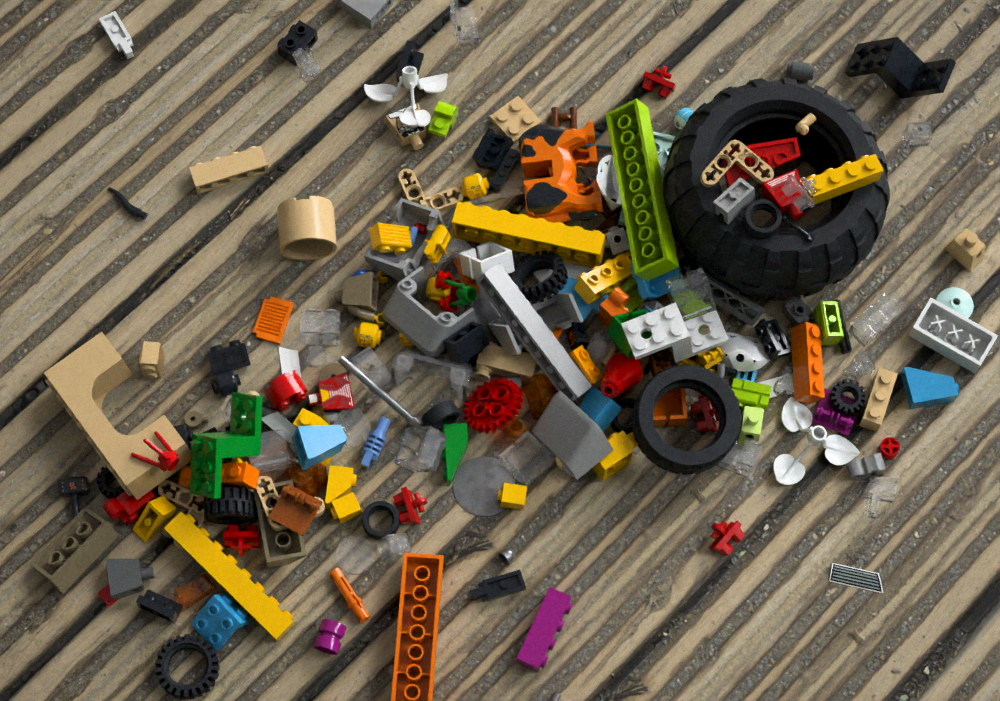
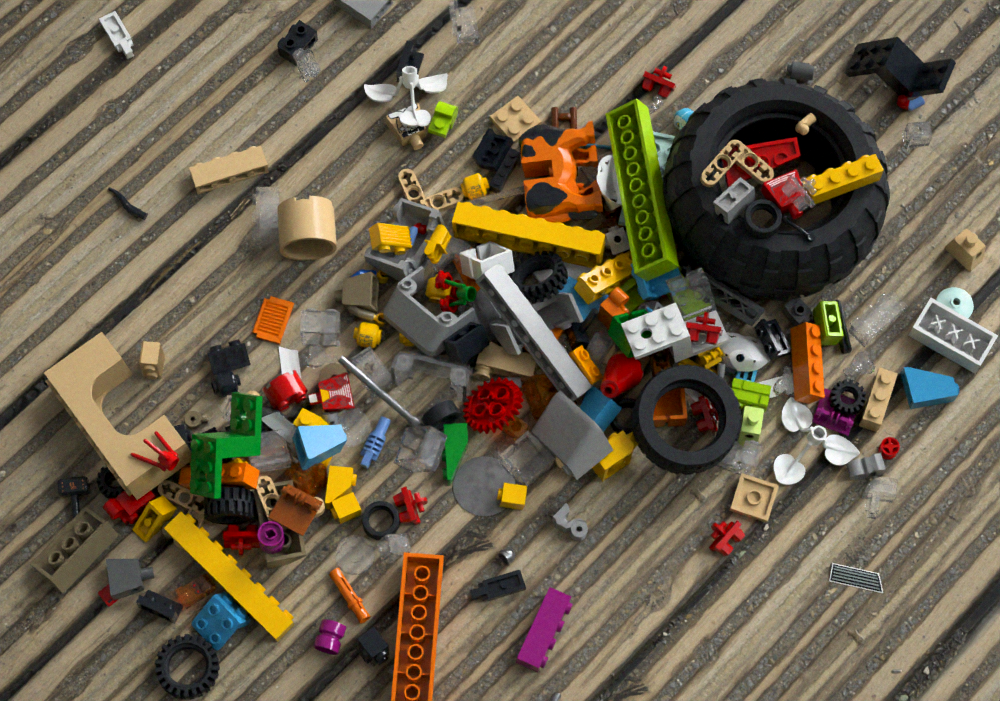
none -> clear brick [252,187,280,246]
none -> magenta wheel [257,521,285,554]
none -> black brick [357,627,389,667]
none -> light grey leg [552,503,588,541]
none -> clear arm [647,95,664,114]
none -> red hips [686,312,723,345]
none -> tan plate [729,473,779,523]
none -> arm [897,95,925,111]

